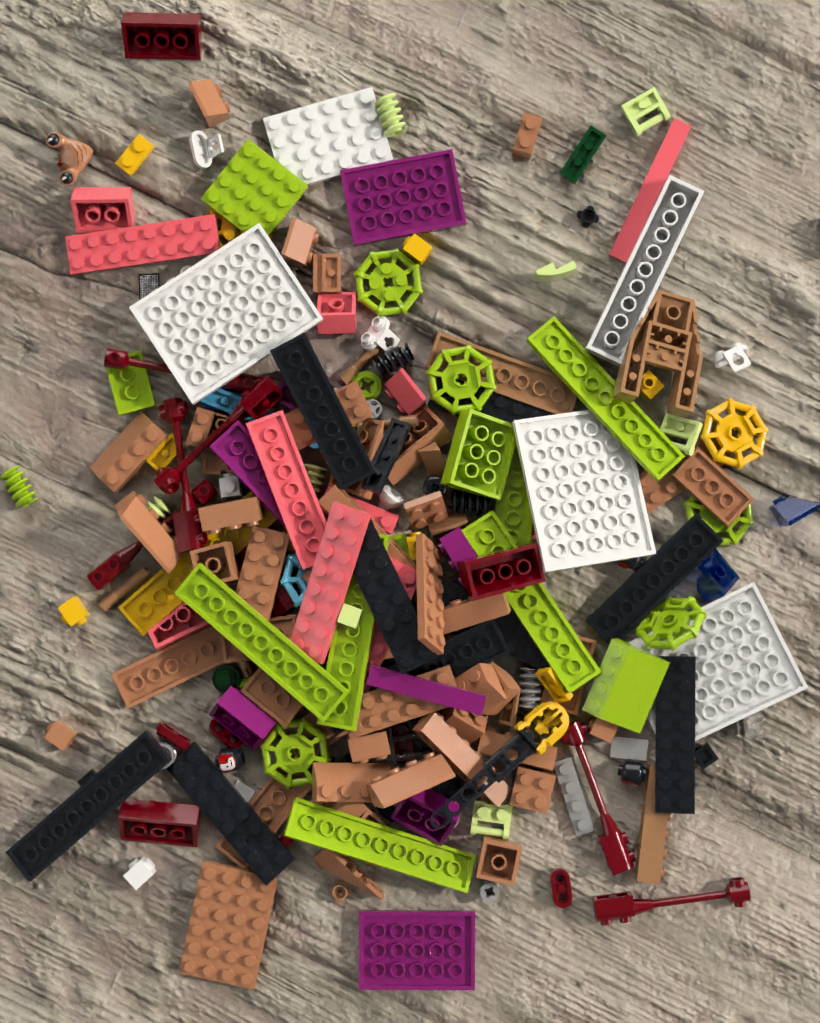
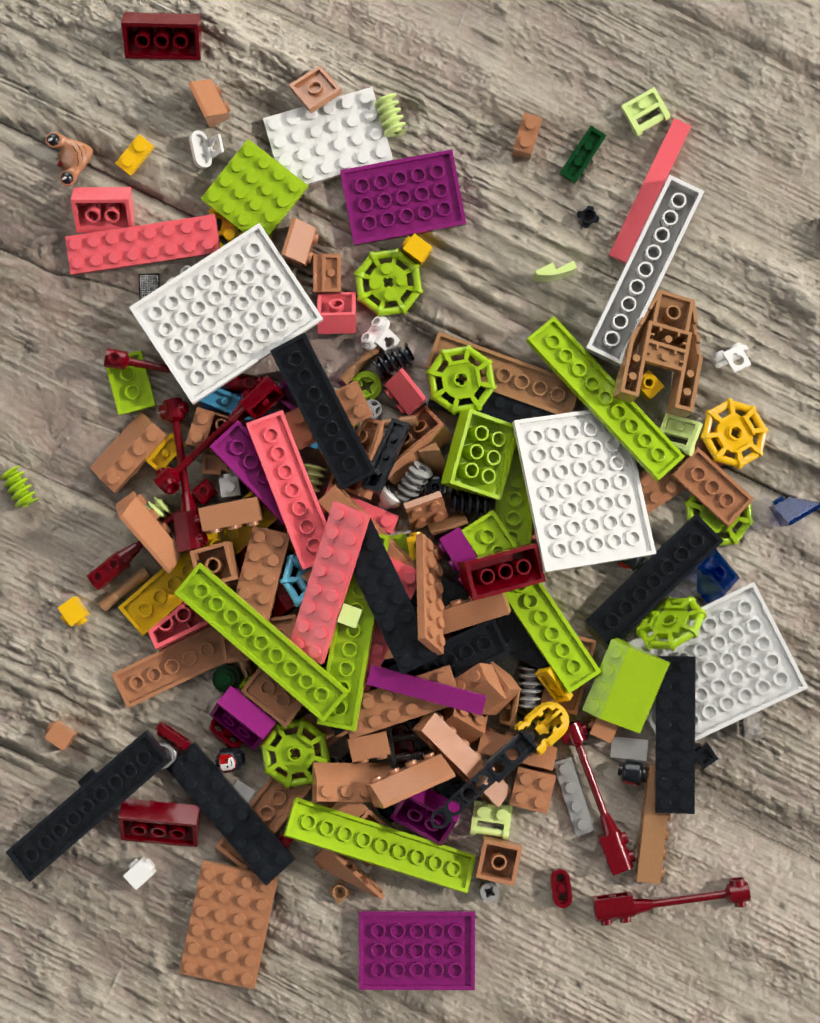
none -> nougat plate [289,65,342,113]
none -> light grey piece [394,461,433,502]

